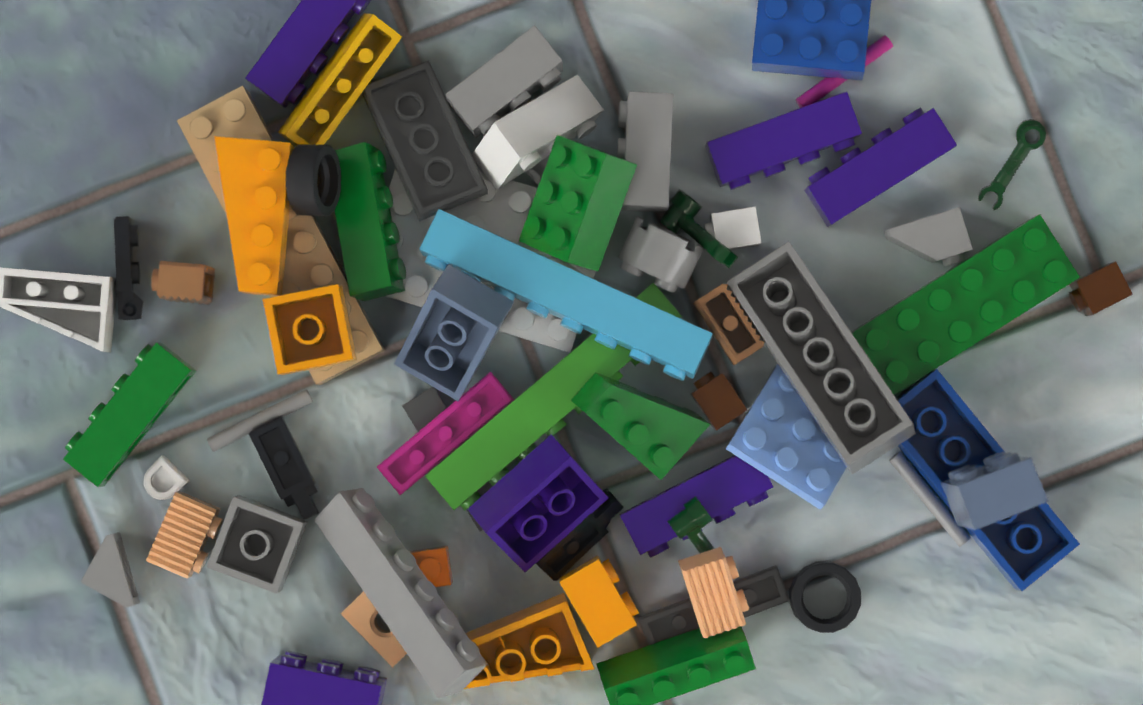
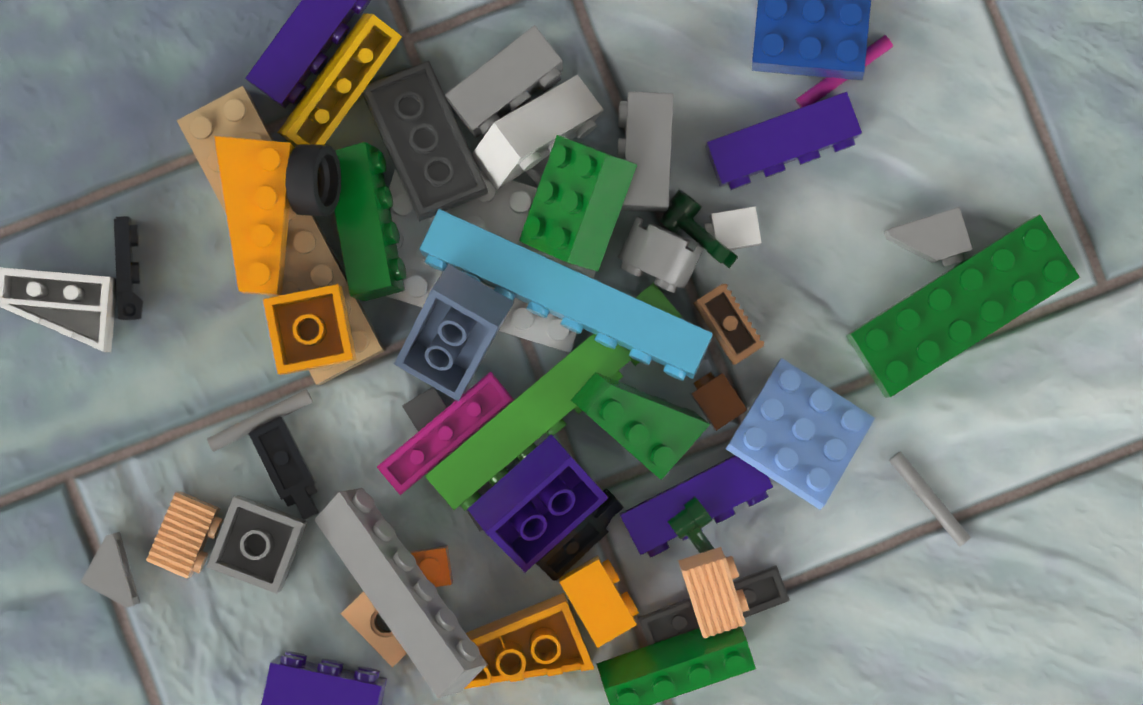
green brick [63,342,196,487] -> none
white tile [144,455,190,500] -> none
medium nougat brick [151,261,215,305] -> none
light grey brick [726,242,916,475] -> none
black tyre [789,561,861,633] -> none
dark purple brick [804,107,957,227] -> none
blue brick [896,369,1080,592] -> none
sand blue brick [941,451,1048,530] -> none
dark green brick [978,119,1046,210] -> none
reddish brown brick [1069,261,1133,316] -> none

